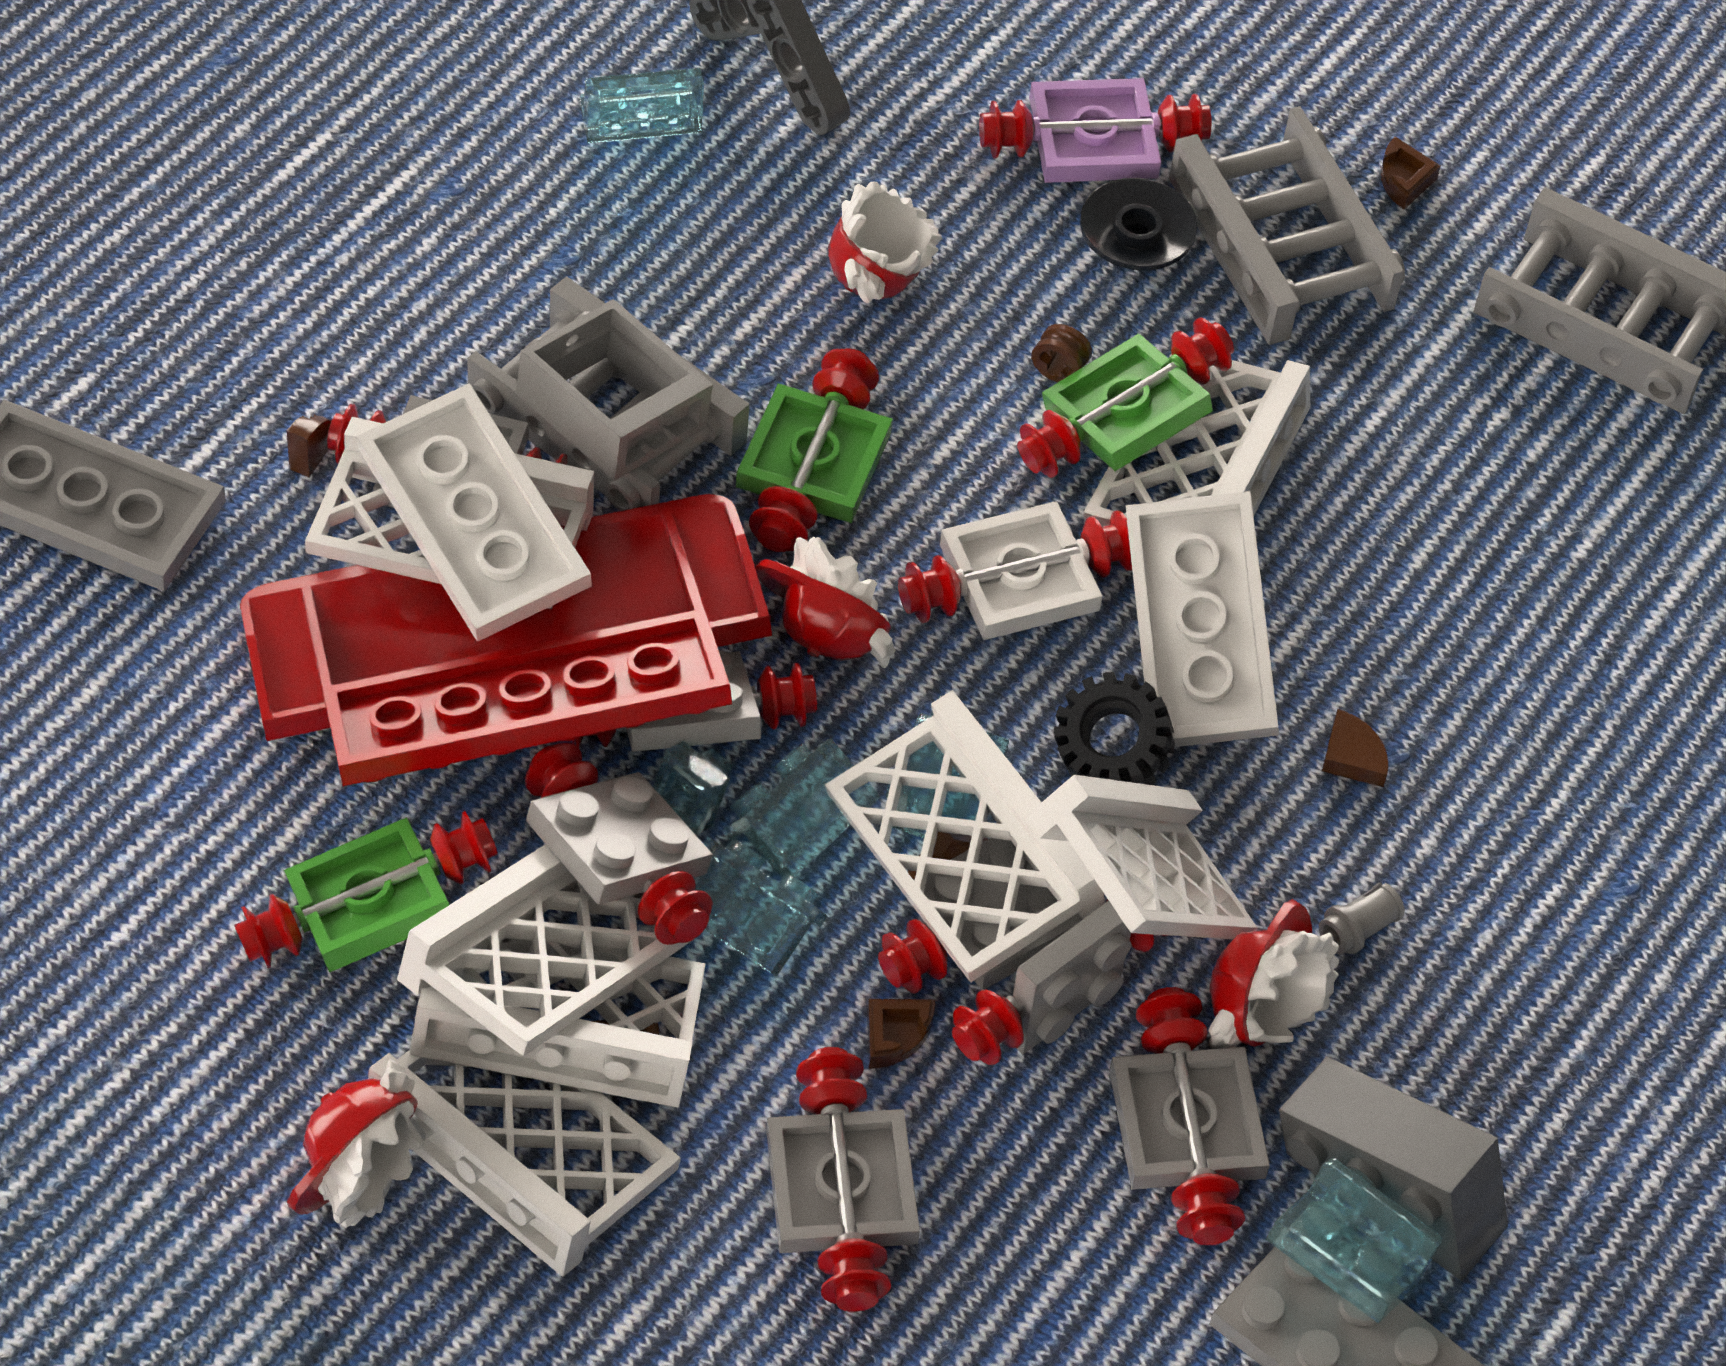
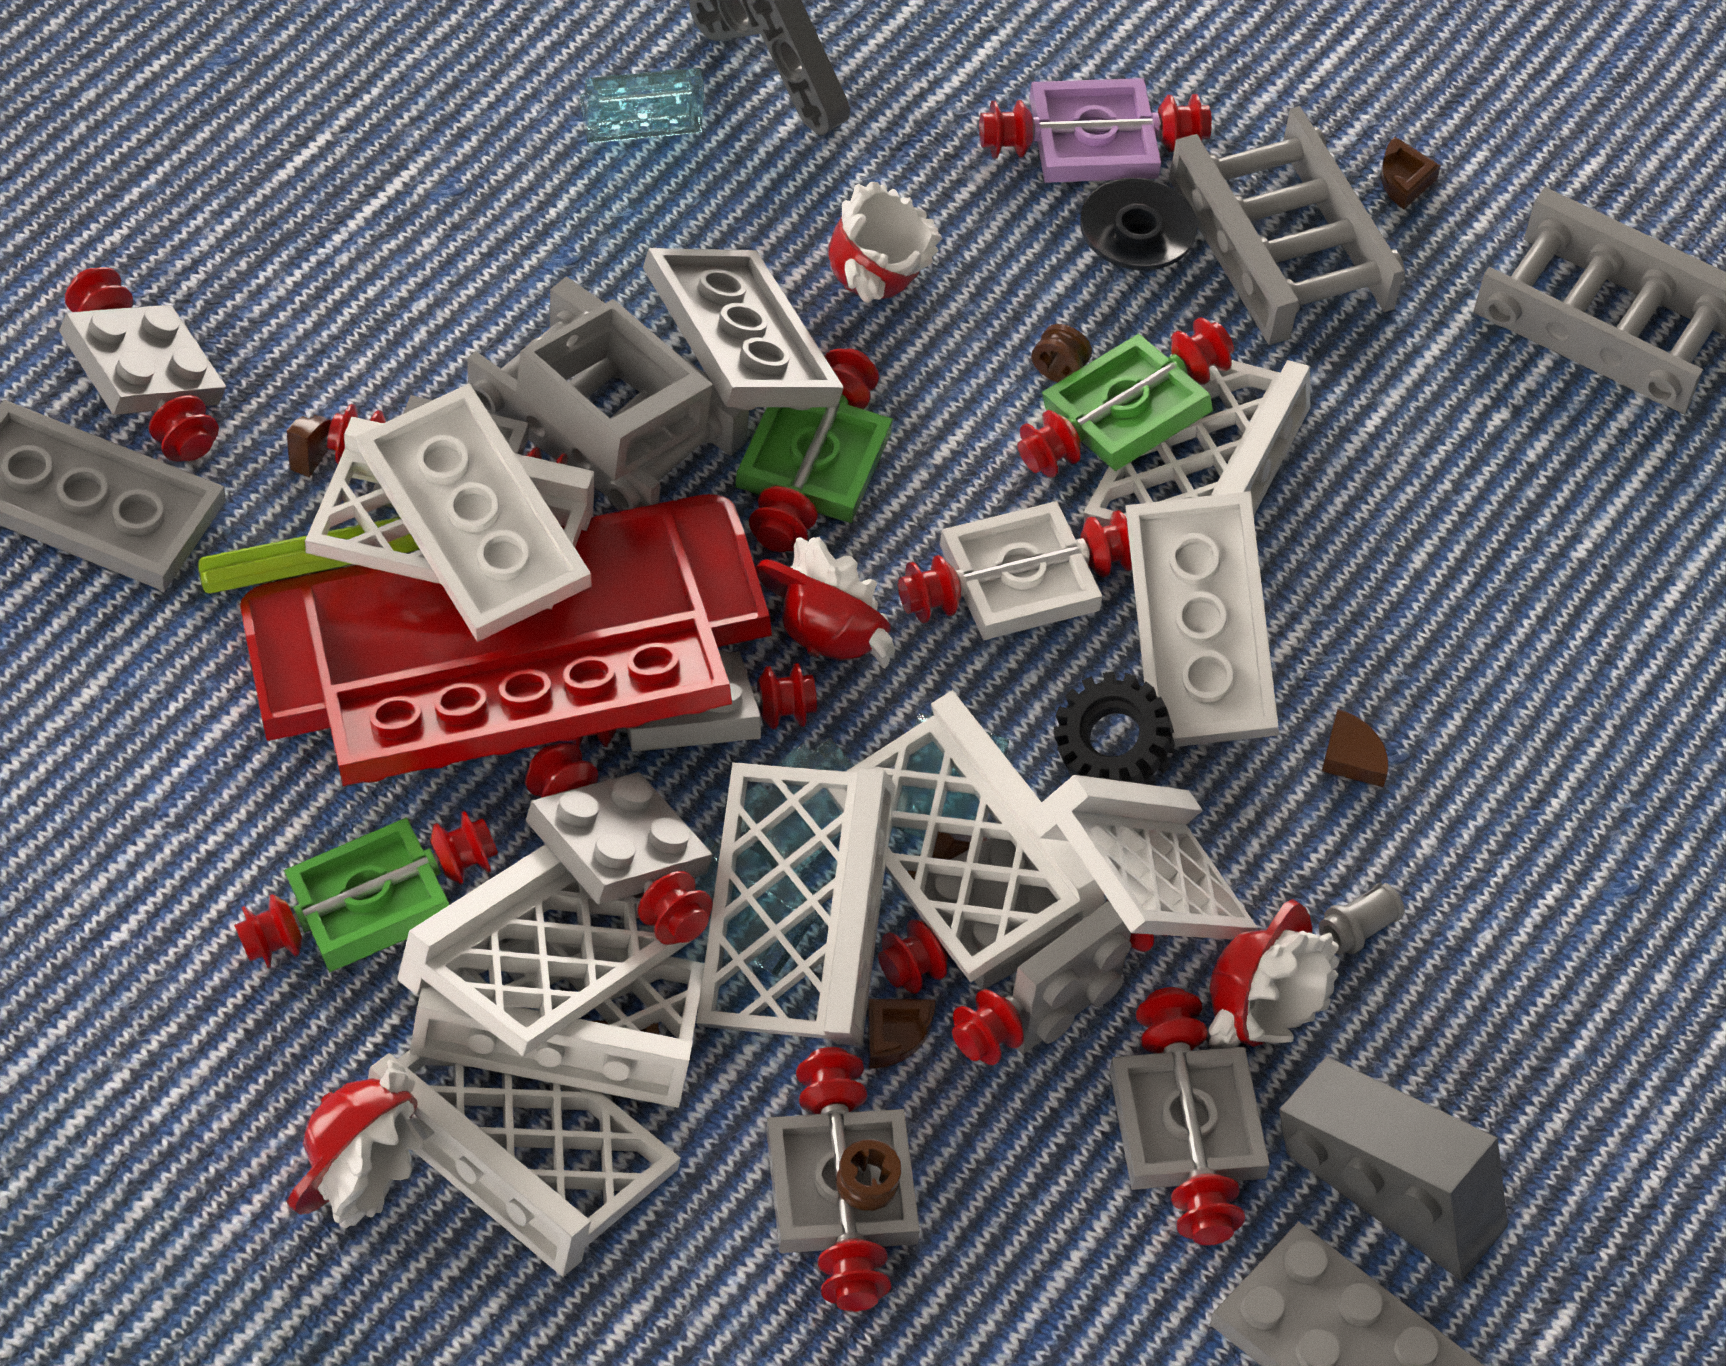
clear light blue tile [653,741,733,835] -> none
clear light blue bracket [1266,1158,1442,1324] -> none
none -> light grey plate [59,267,226,462]
none -> lime axle [198,517,420,594]
none -> light grey plate [643,248,844,410]
none -> white fence [696,762,896,1046]
none -> reddish brown bush [836,1139,901,1211]

